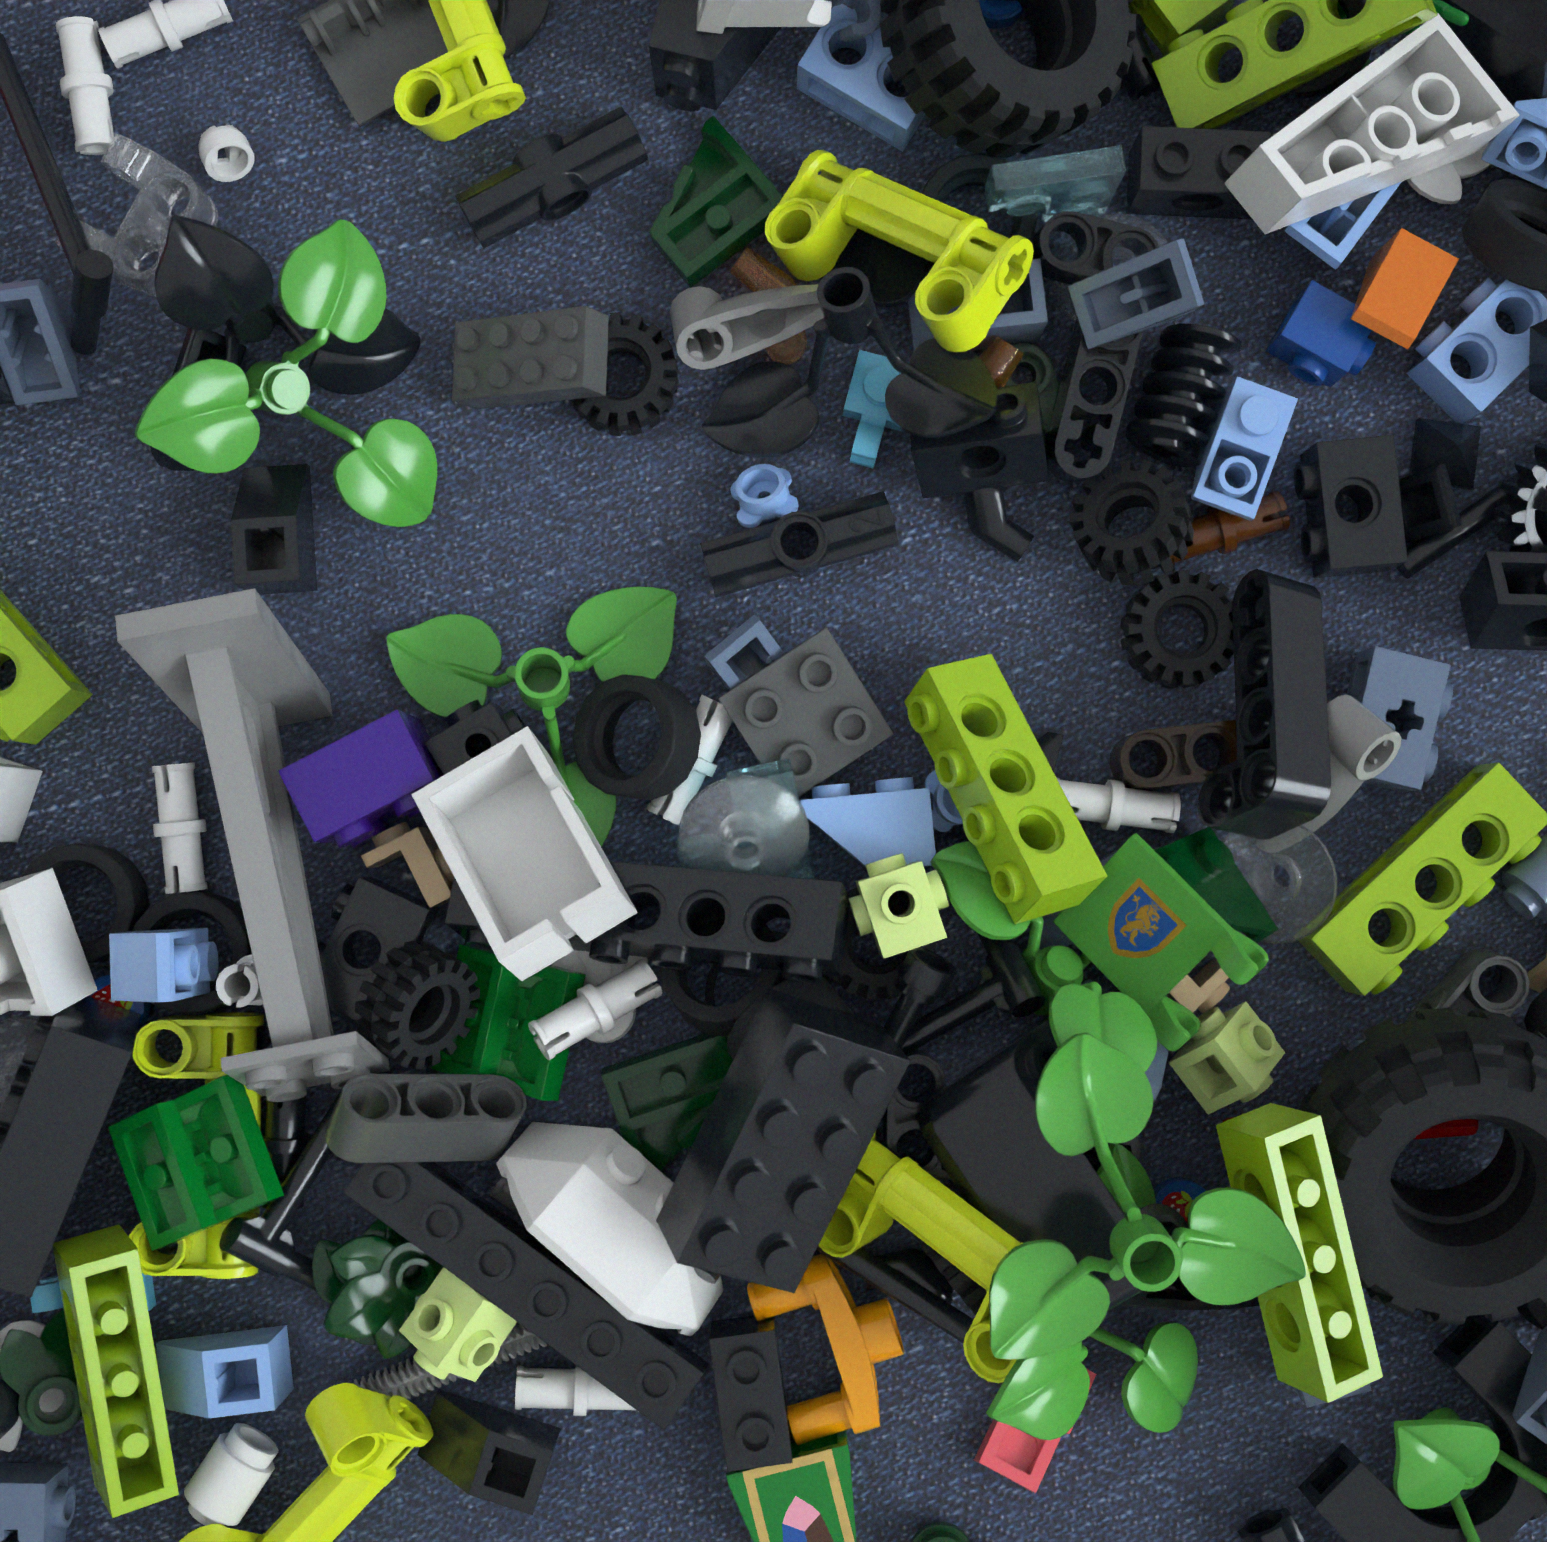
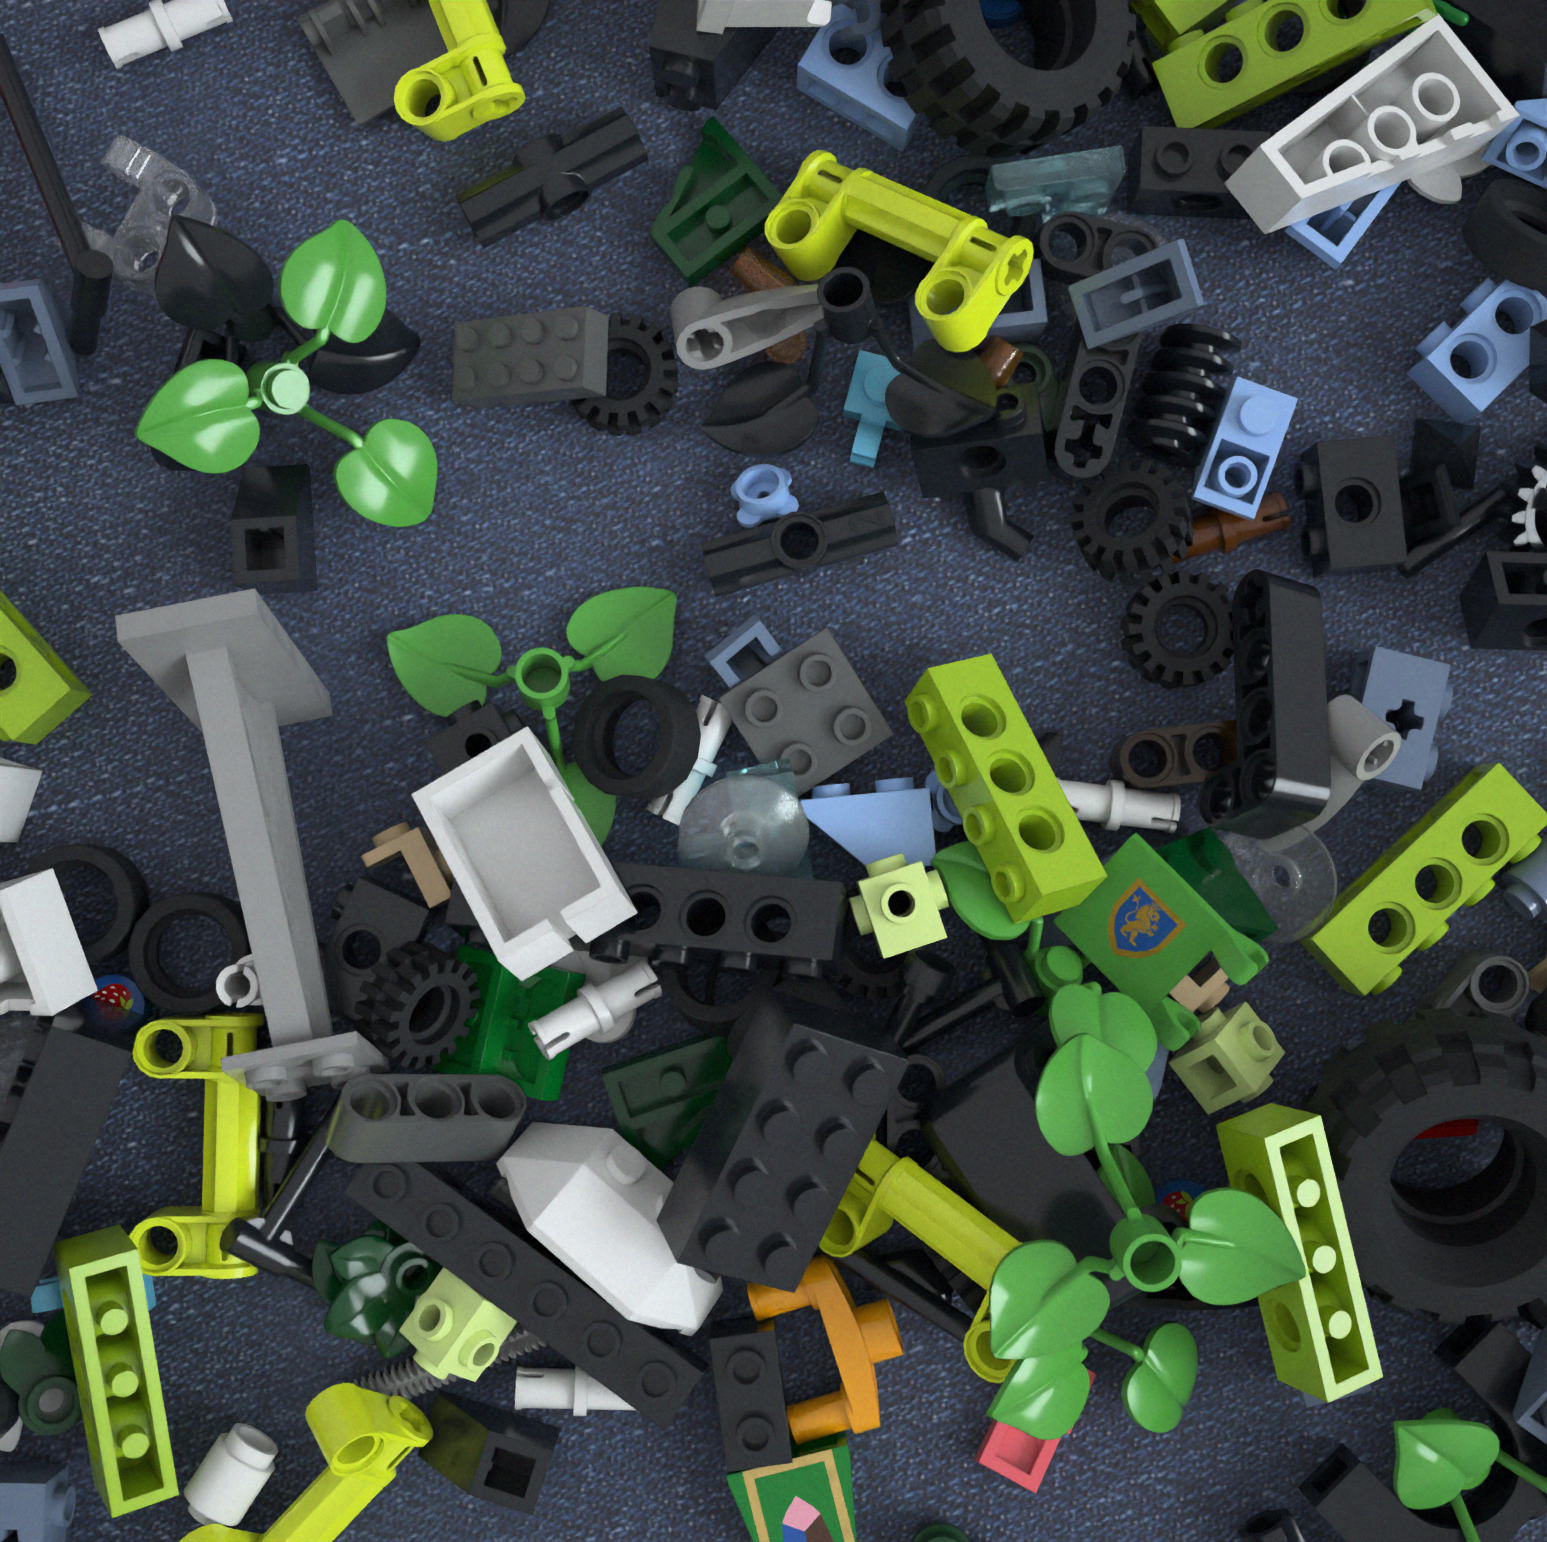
white pin [56,16,117,155] -> none
green slope [108,1075,284,1251] -> none
light blue slope [109,928,219,1002] -> none
white pin [152,762,208,894] -> none
light blue slope [156,1325,294,1418] -> none
white hinge [198,124,254,182] -> none
dark purple brick [278,709,443,849] -> none
blue brick [1265,280,1376,387] -> none
orange slope [1351,228,1459,350] -> none

